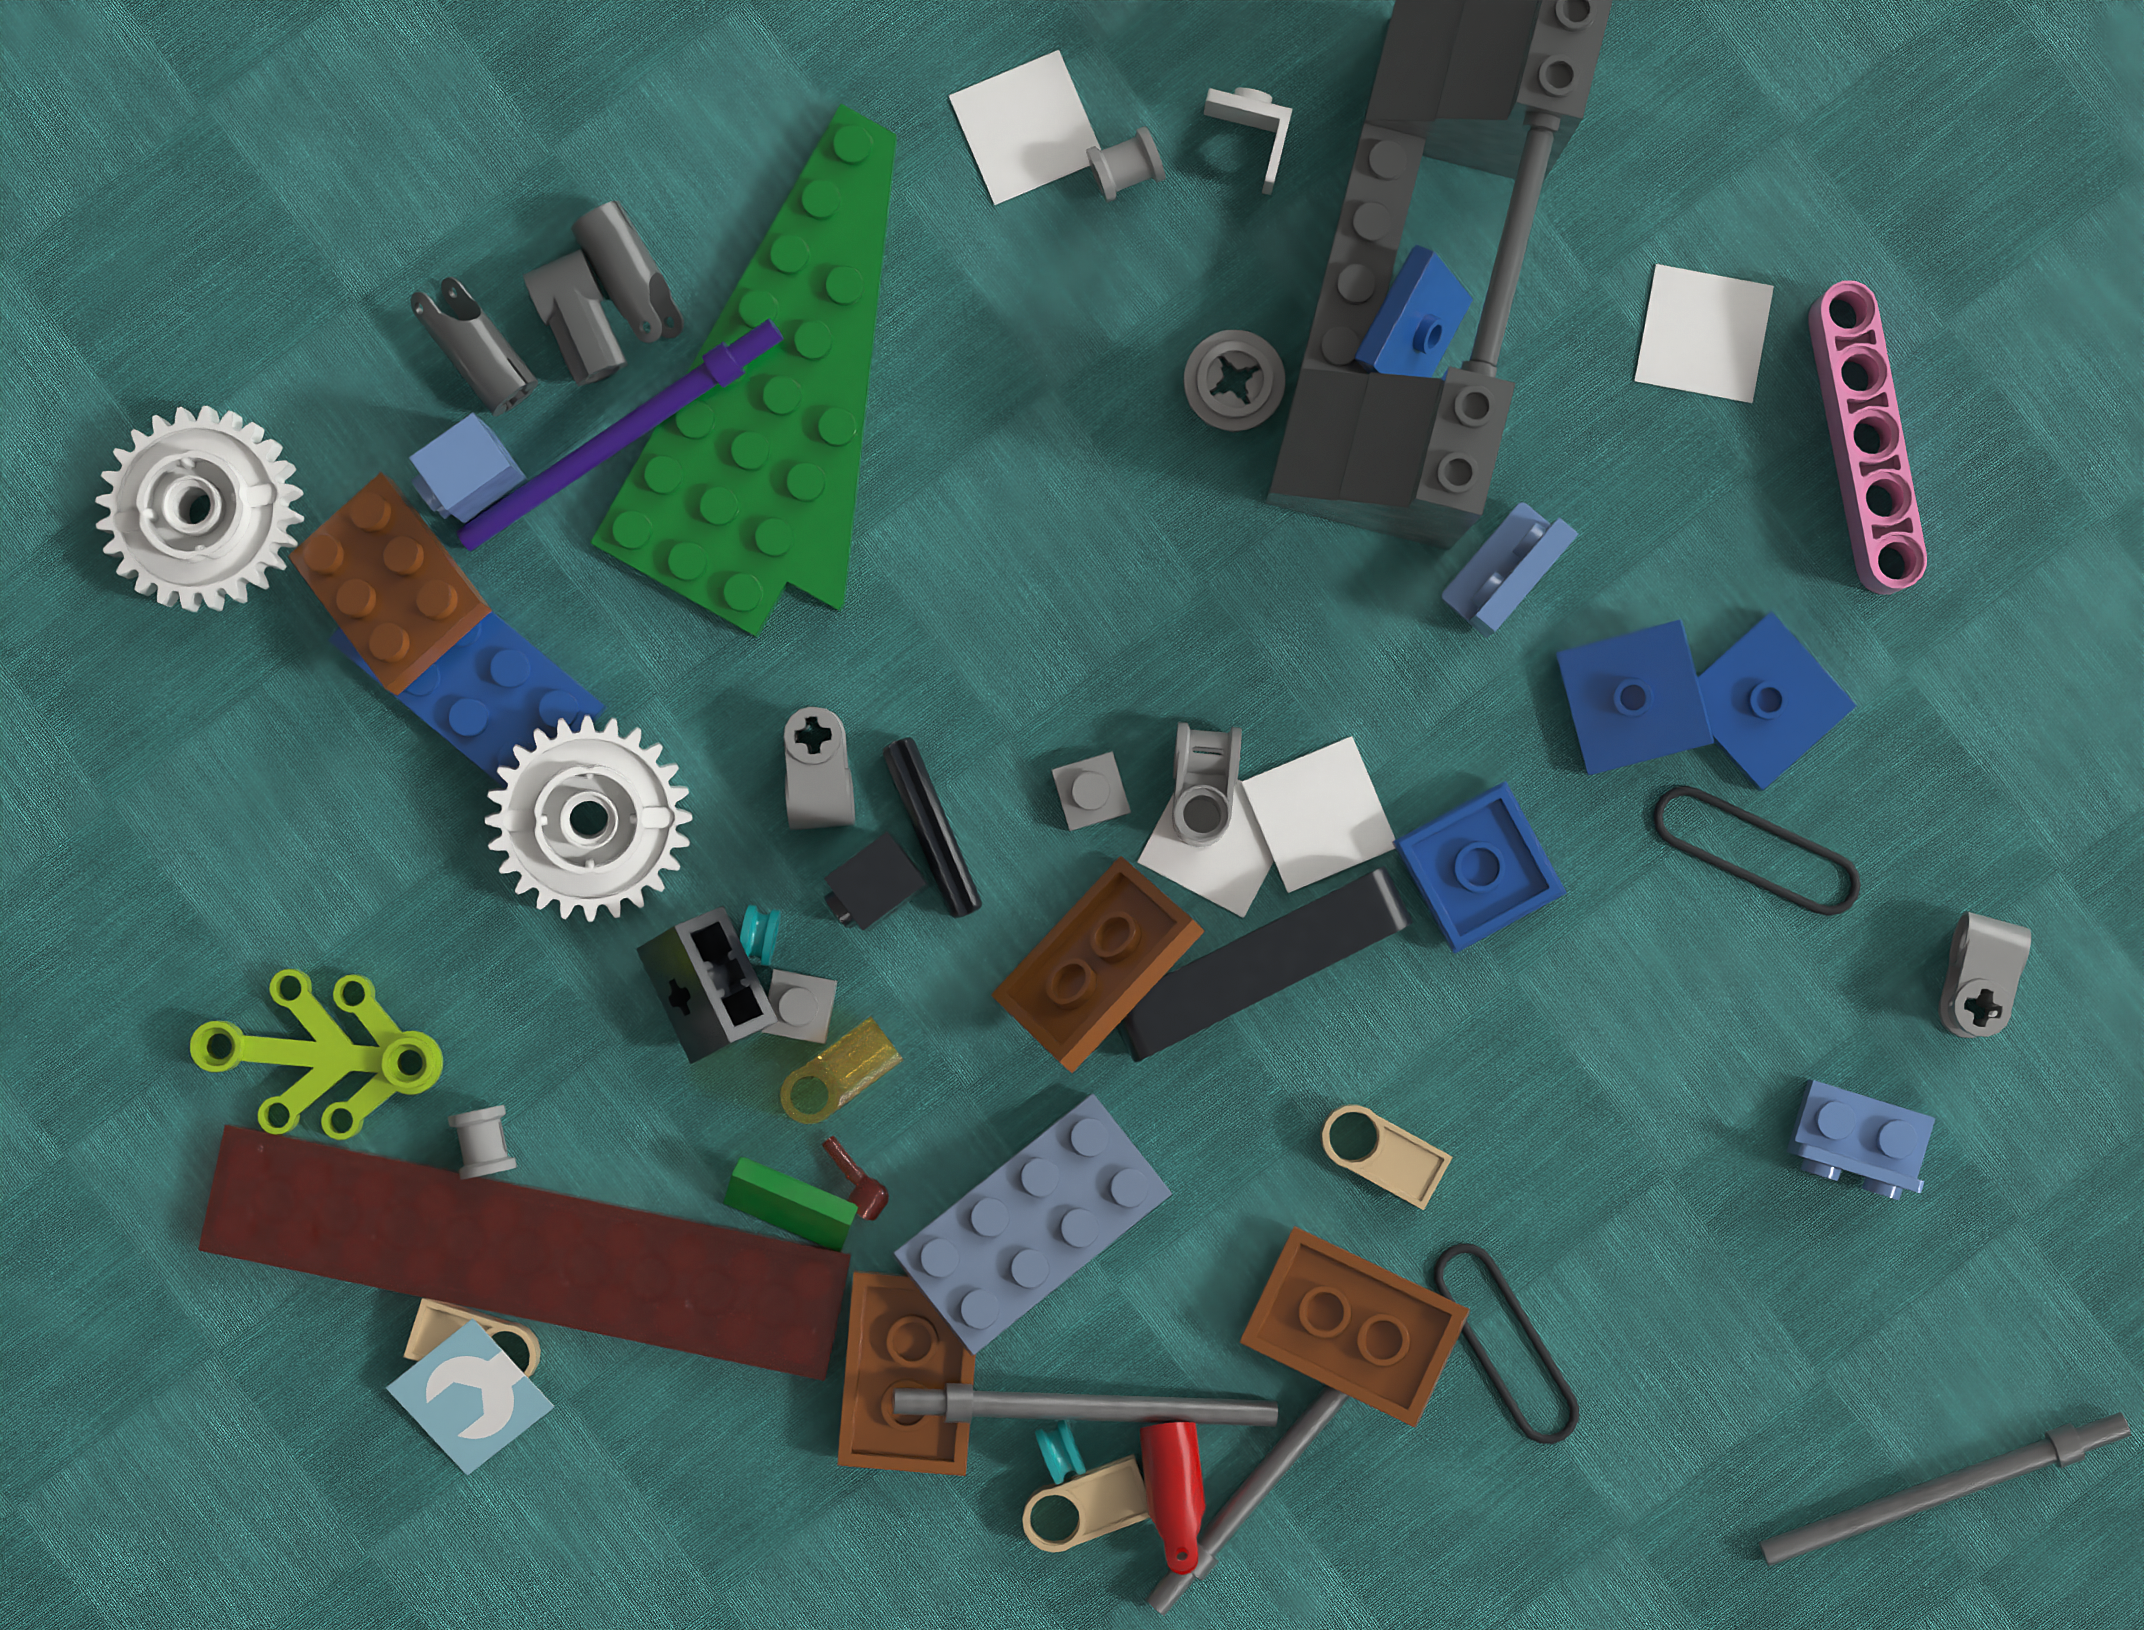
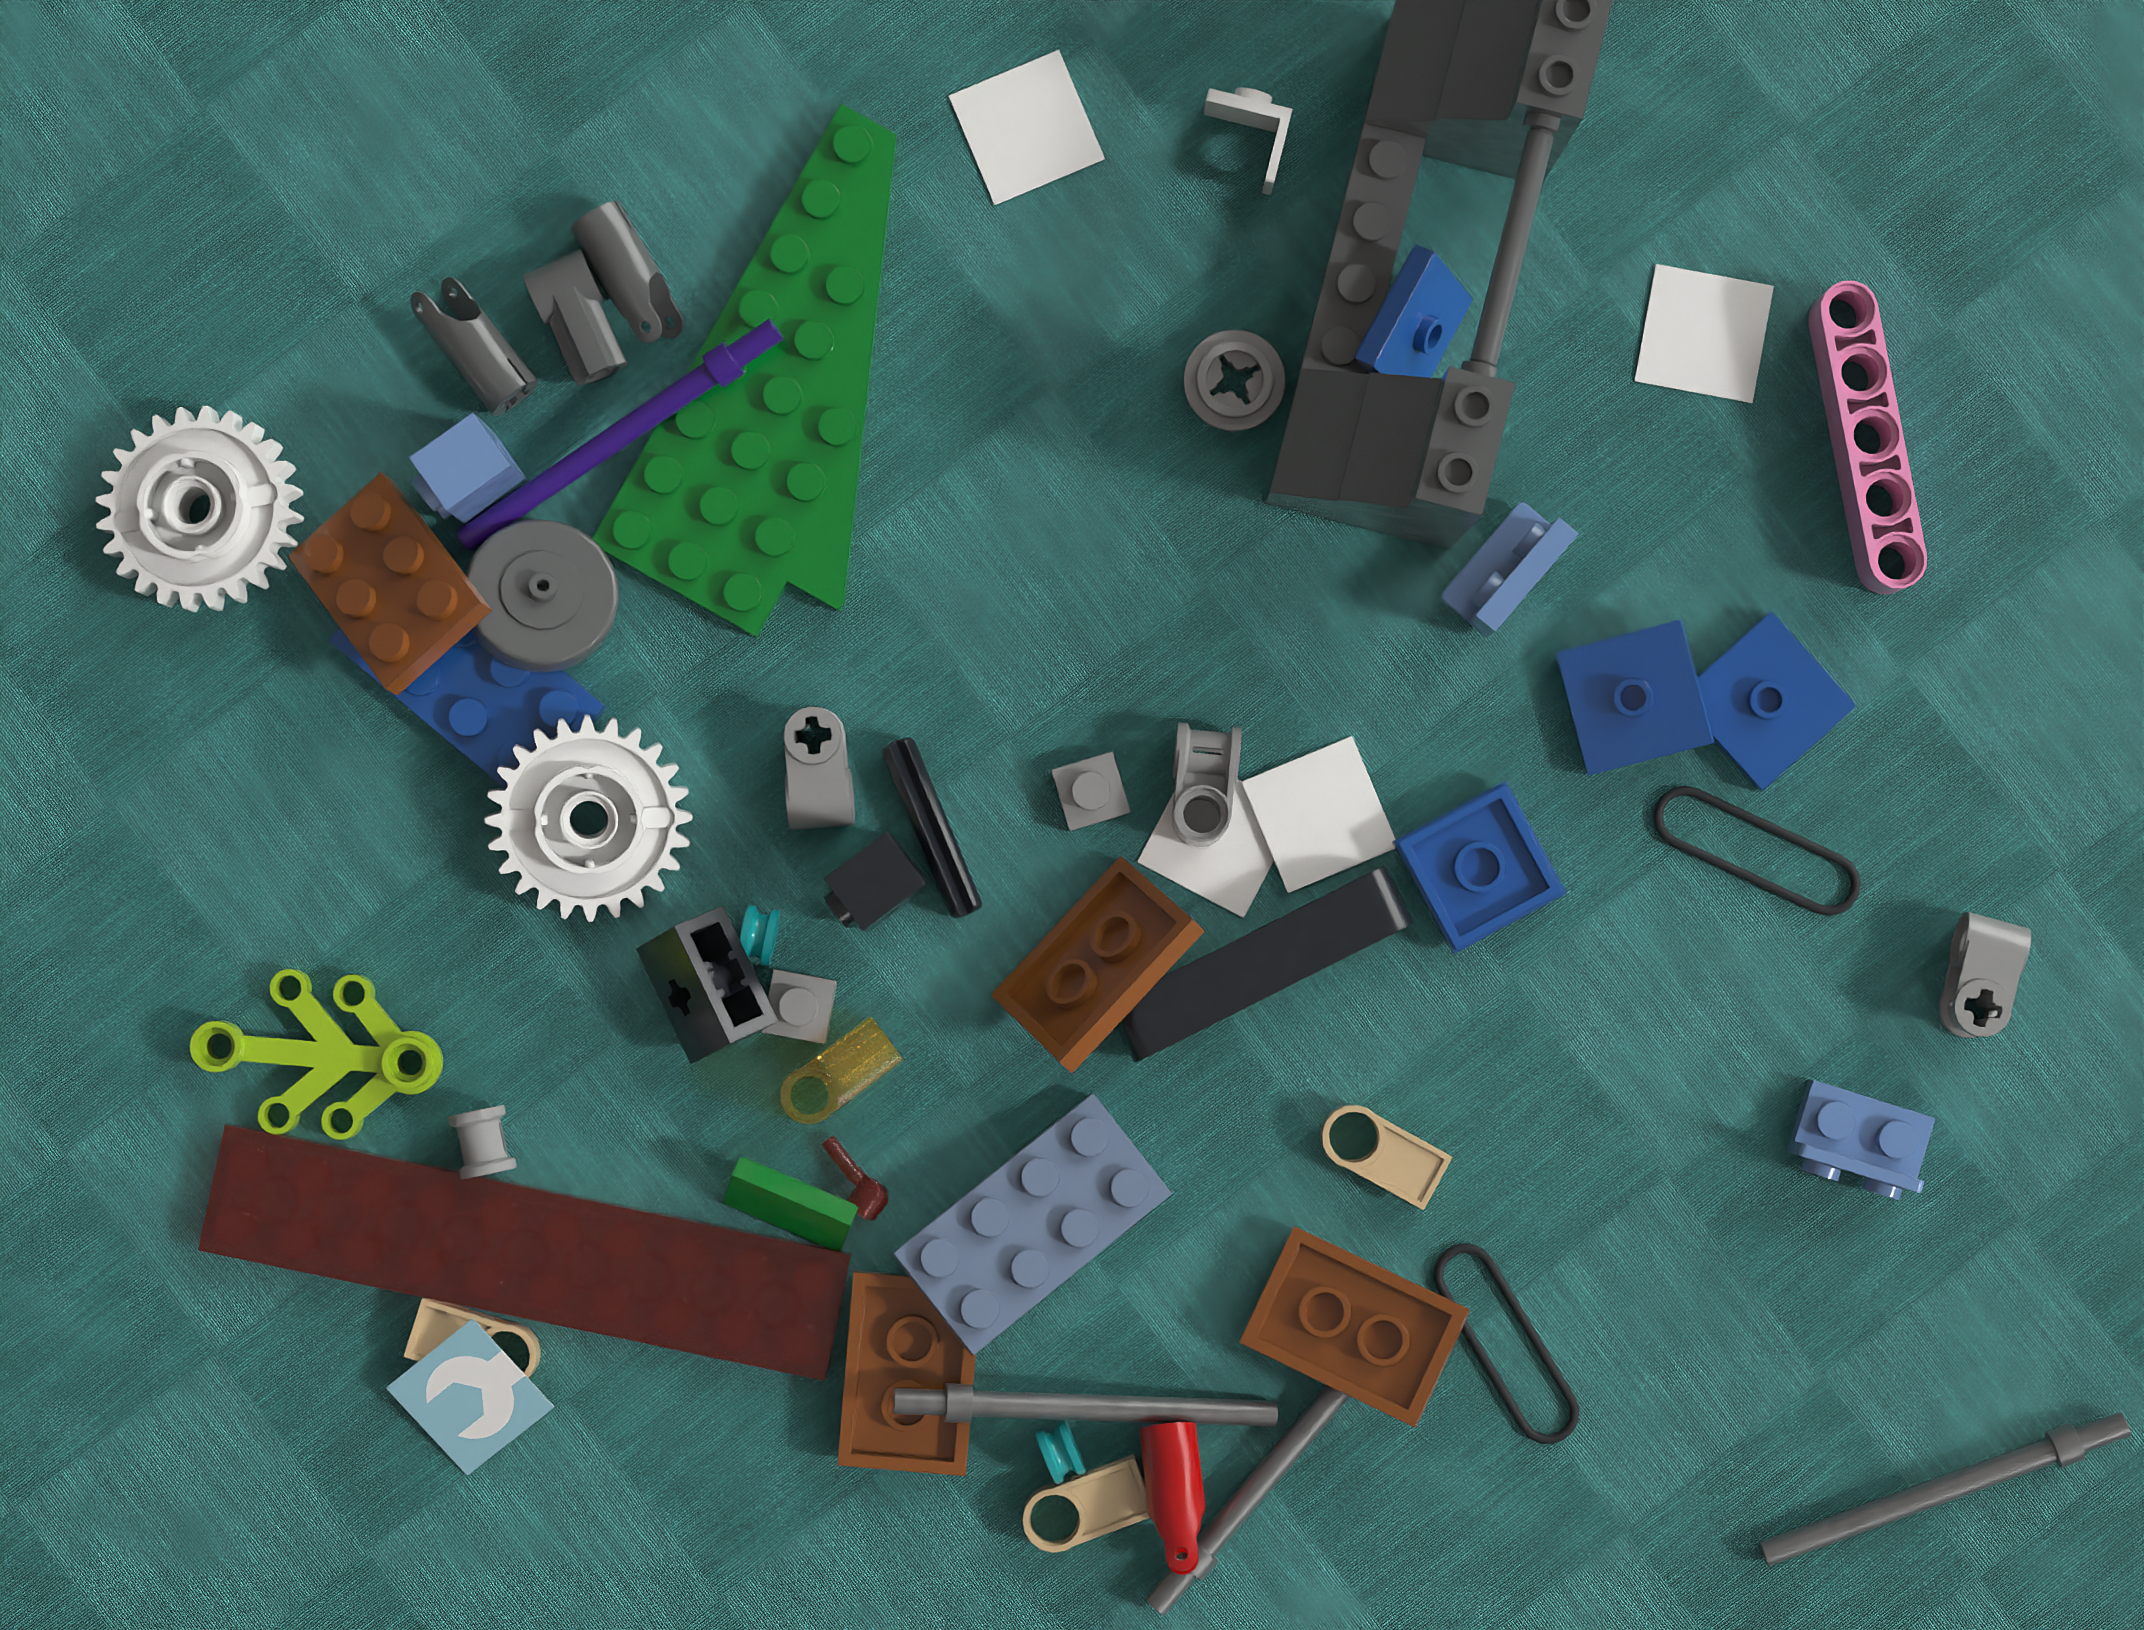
light grey bush [1086,126,1166,203] -> none
none -> dark grey wheel [466,519,619,673]

